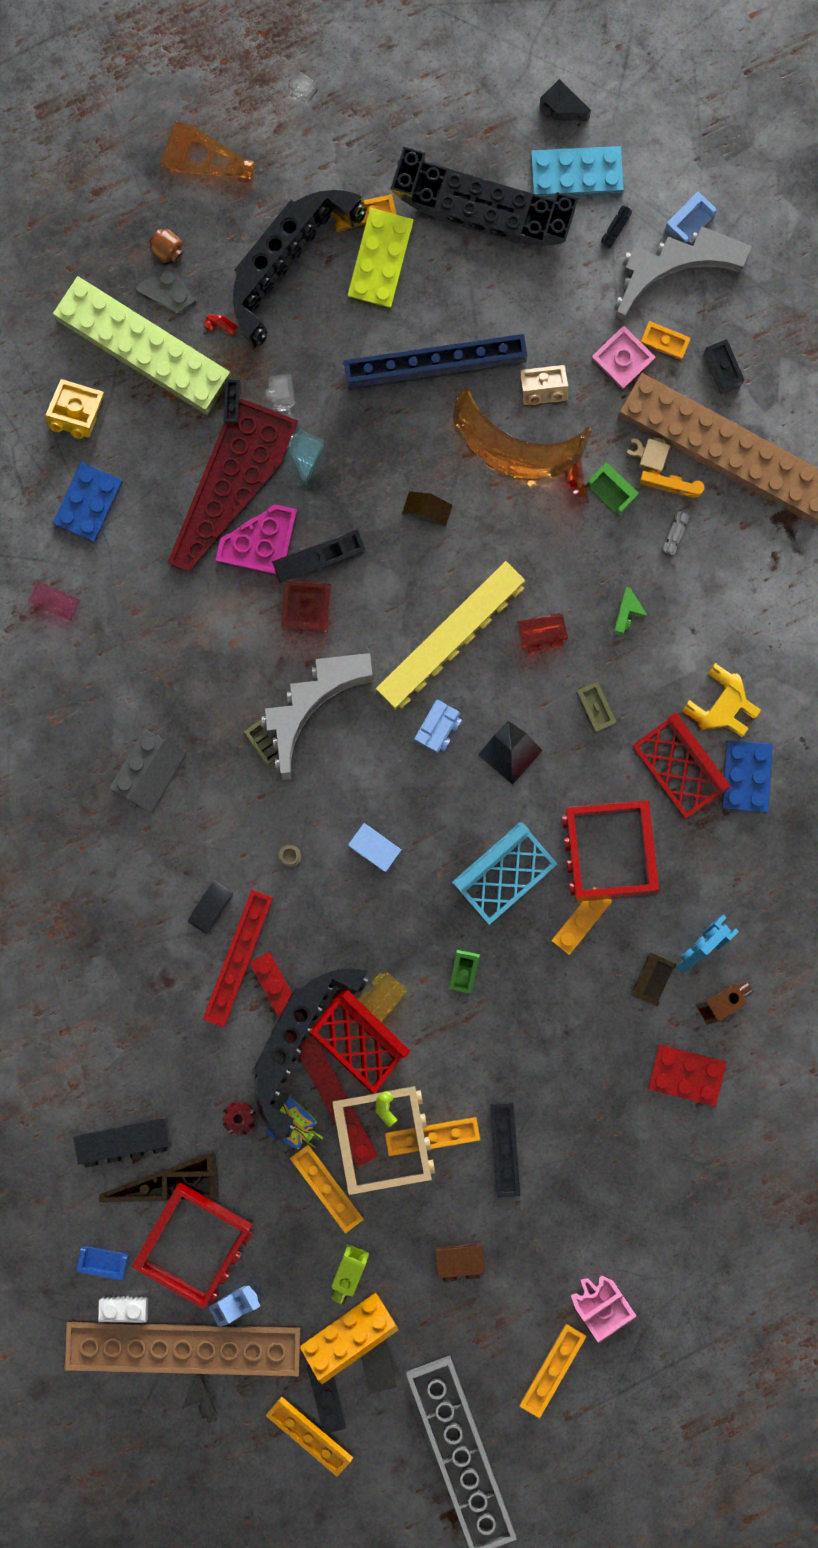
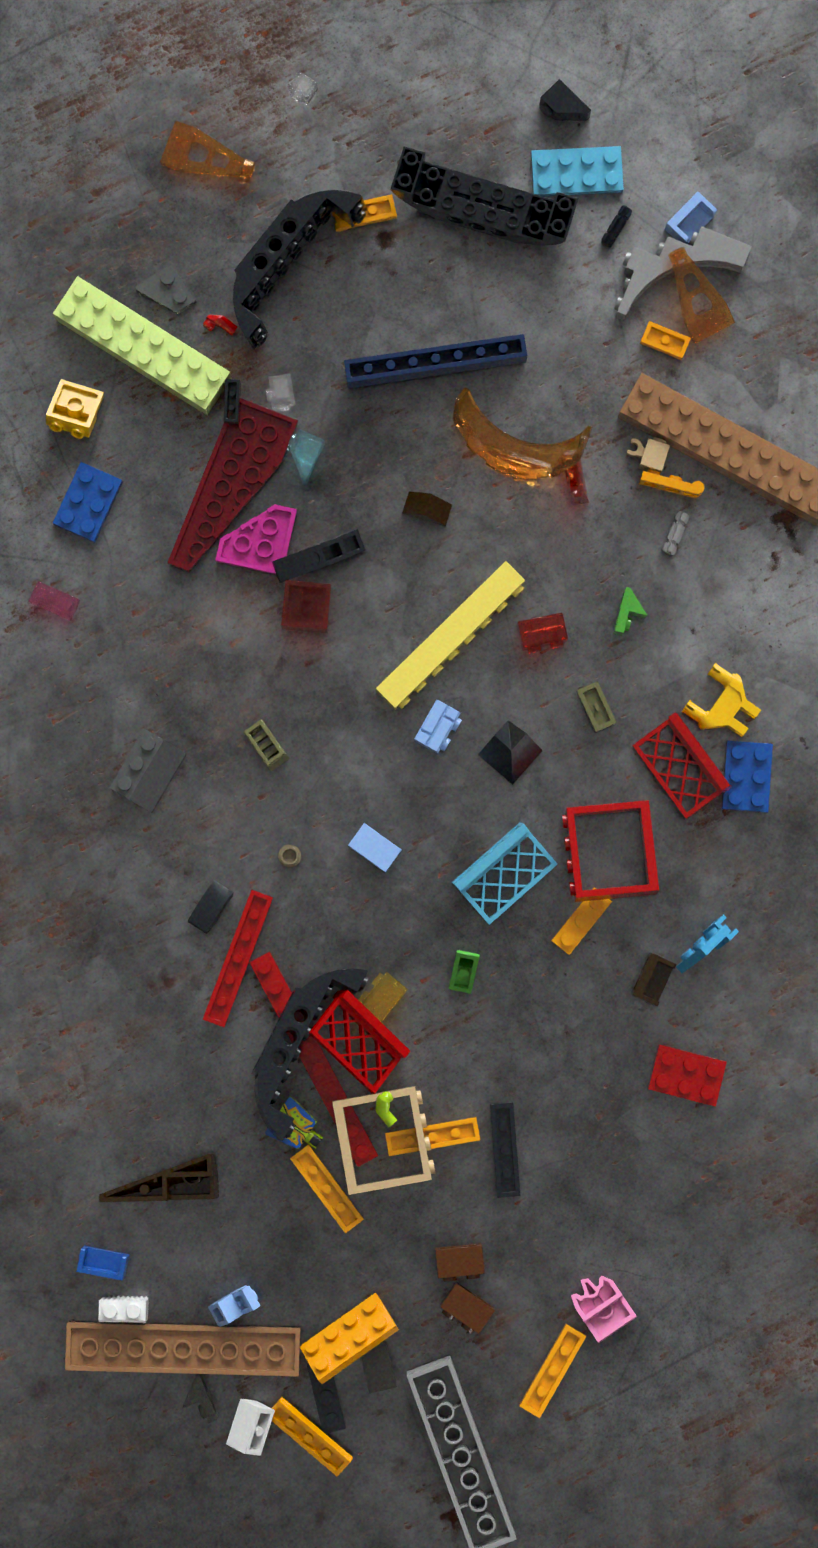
black brick [73,1117,172,1168] -> none
red window [132,1182,253,1309] -> none
dark orange head [149,229,183,263] -> none
dark red brick [222,1101,256,1135] -> none
light grey arch [261,653,373,780] -> none
lime torso [331,1244,369,1304] -> none
neon yellow plate [347,208,414,308] -> none
tan bracket [520,365,568,405] -> none
bright green panel [586,462,639,517] -> none
bright pink plate [591,326,656,390] -> none
reddish brown torso [696,982,753,1025] -> none
black panel [703,339,745,395] -> none
none -> white brick [226,1399,275,1456]
none -> reddish brown brick [440,1281,495,1334]
none -> clear orange plate [668,247,735,343]

